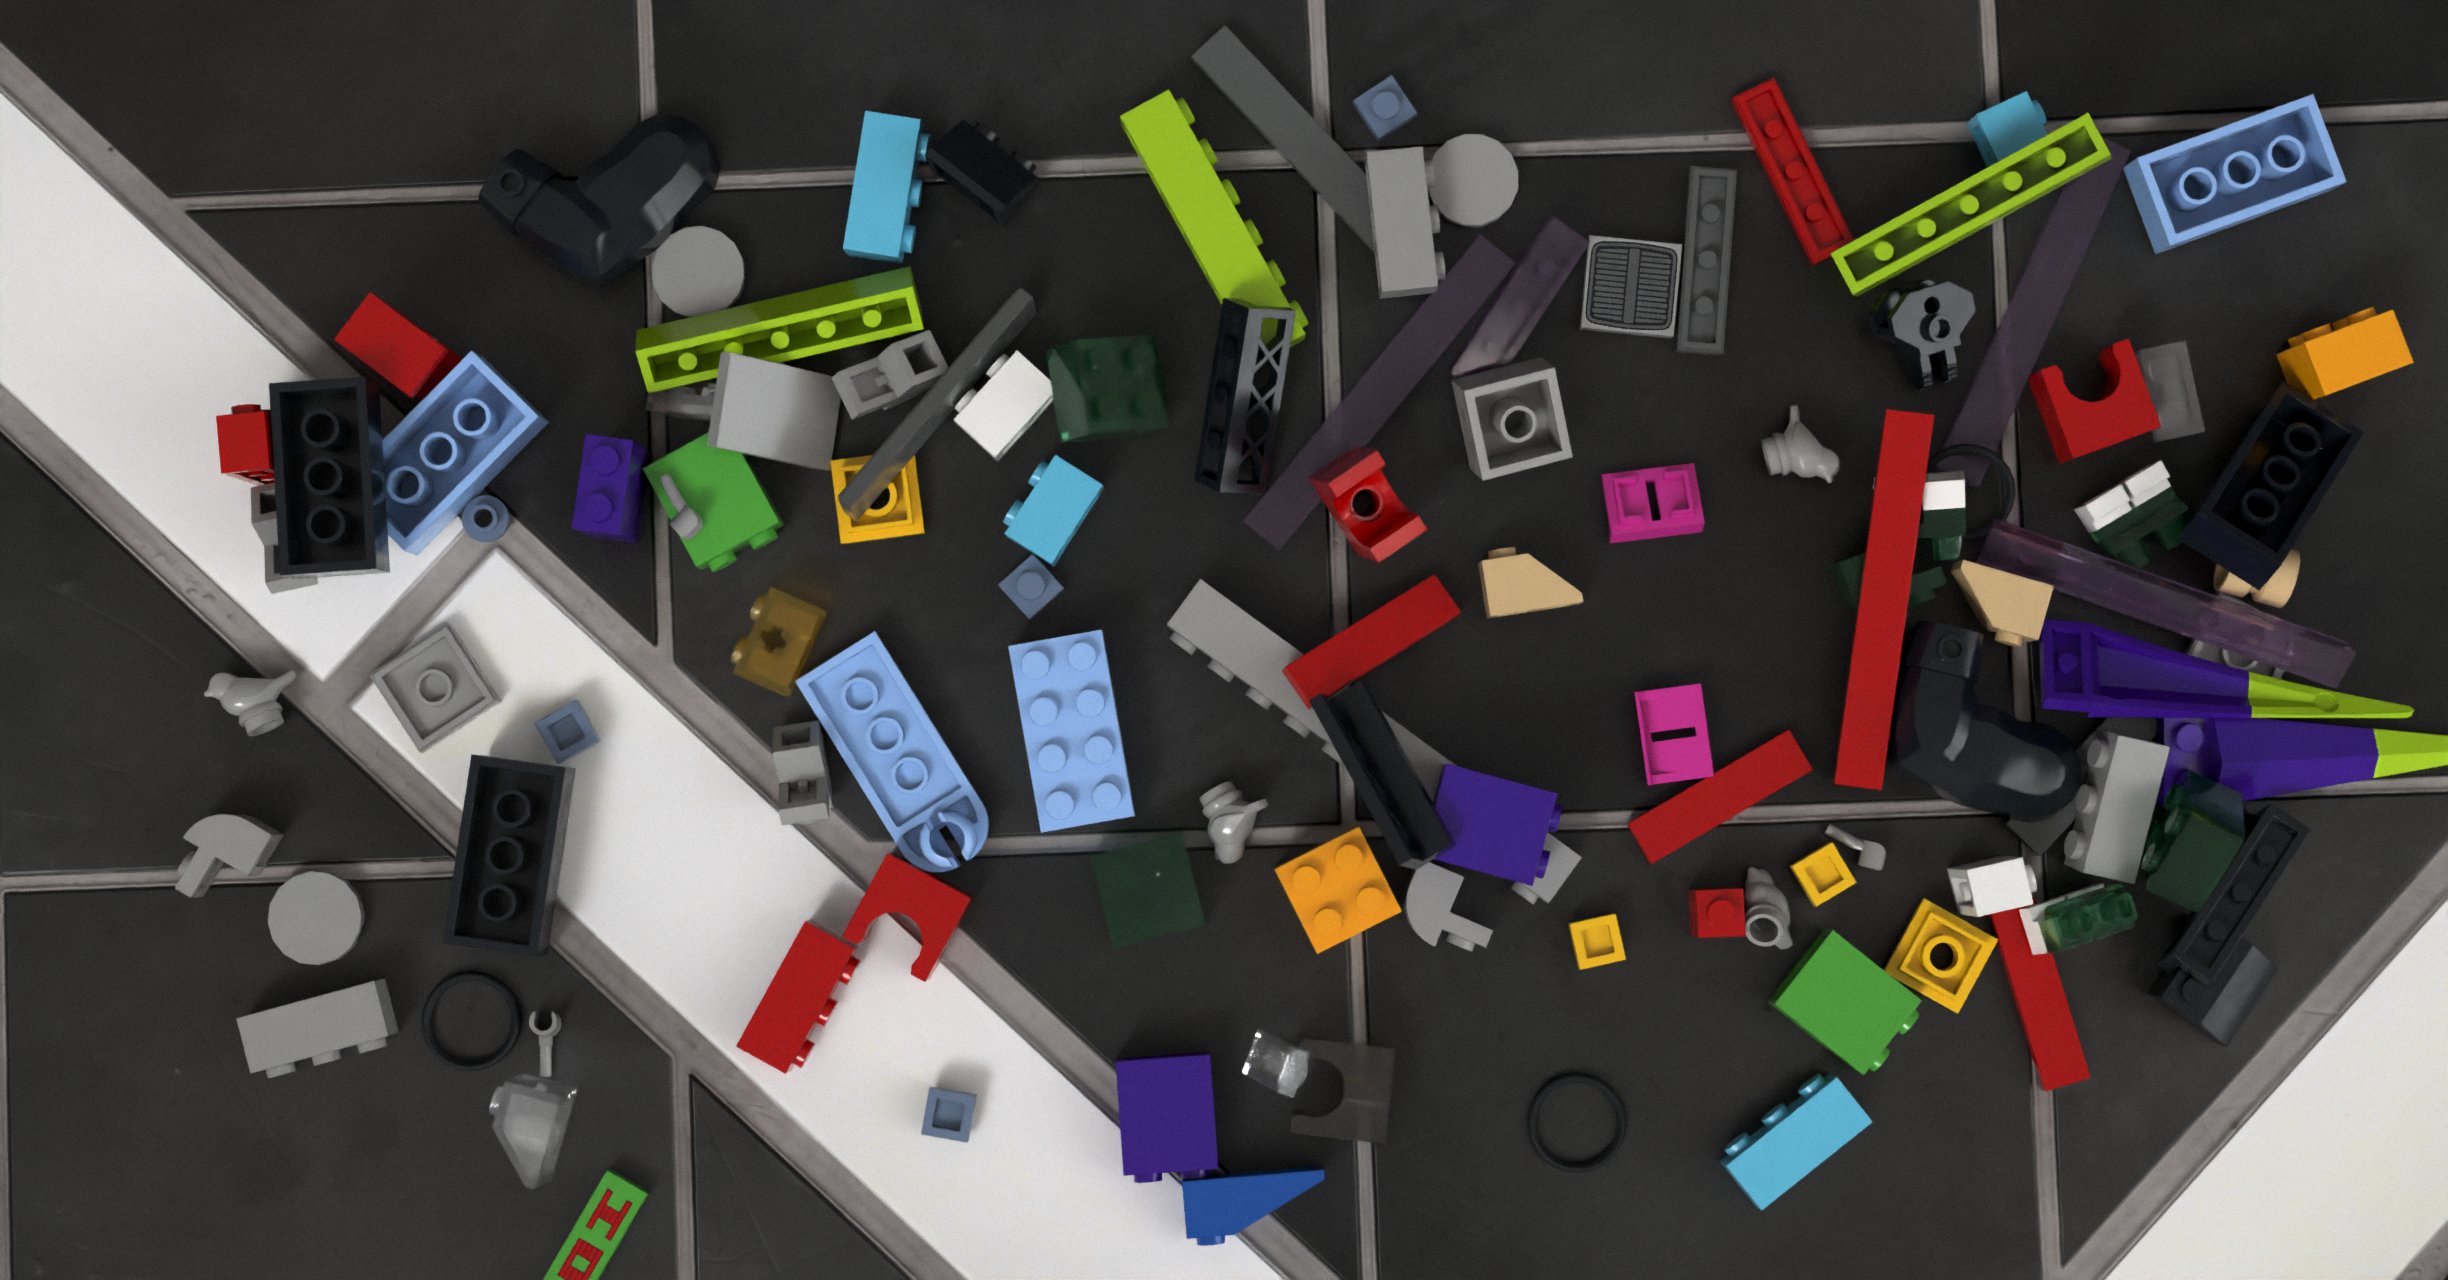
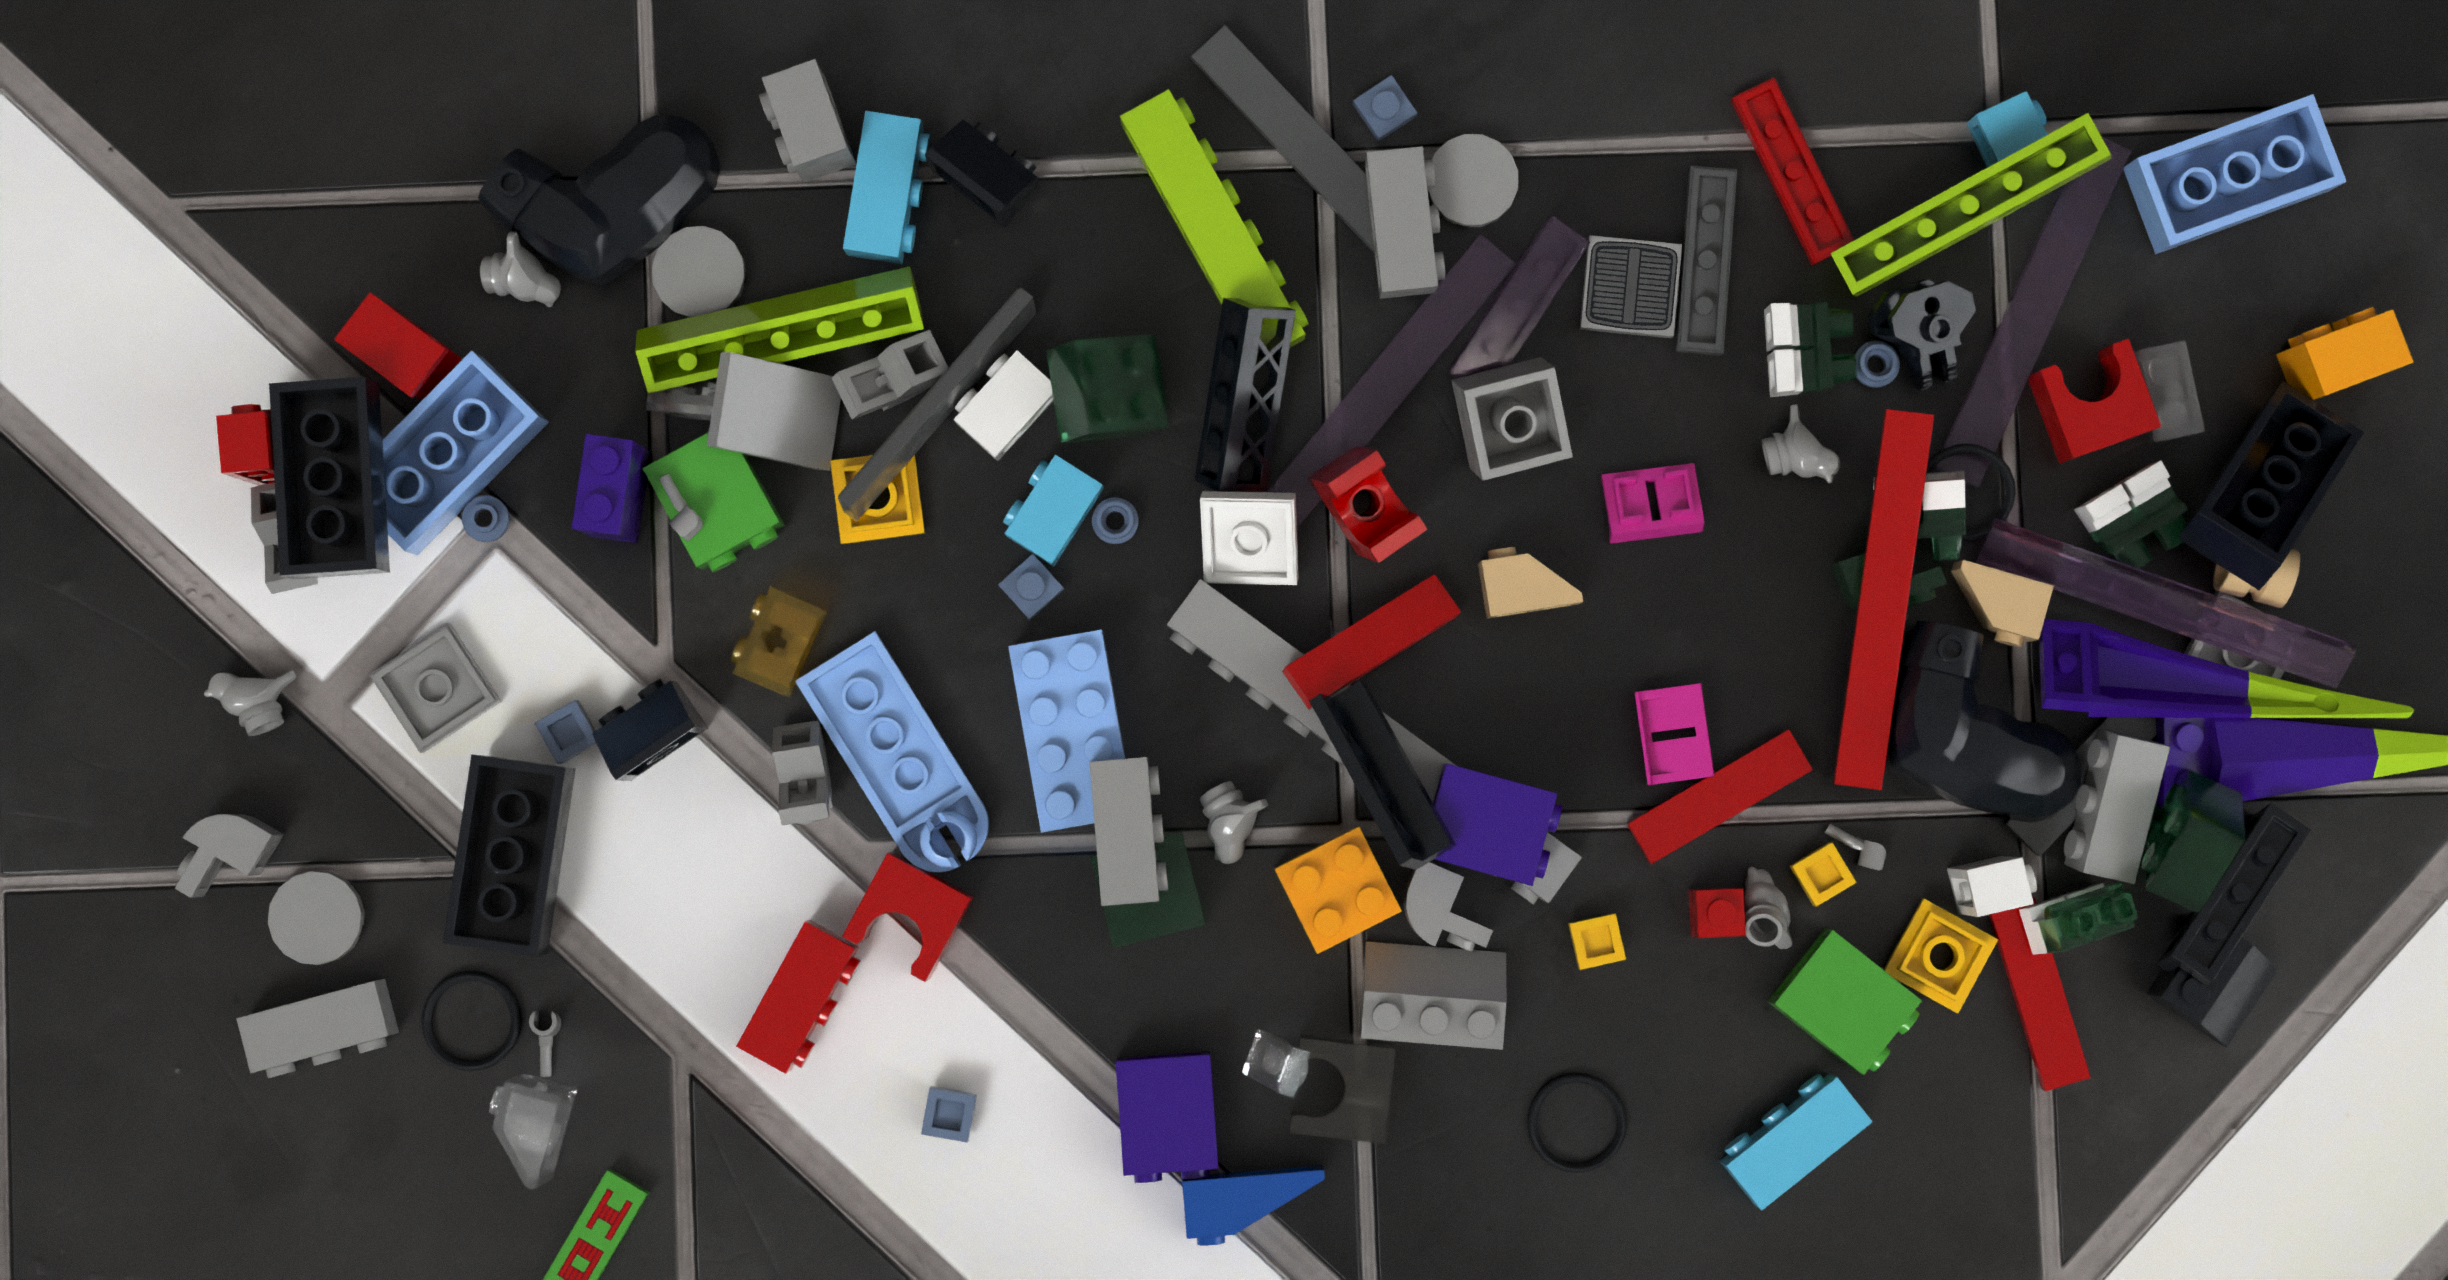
none -> light grey animal [480,231,561,307]
none -> black slope [592,679,708,781]
none -> light grey brick [758,59,856,183]
none -> light grey brick [1089,757,1168,906]
none -> sand blue plate [1092,497,1139,544]
none -> white plate [1200,491,1299,585]
none -> light grey slope [1358,941,1507,1050]
none -> hips [1764,302,1857,397]
none -> sand blue plate [1852,341,1900,388]

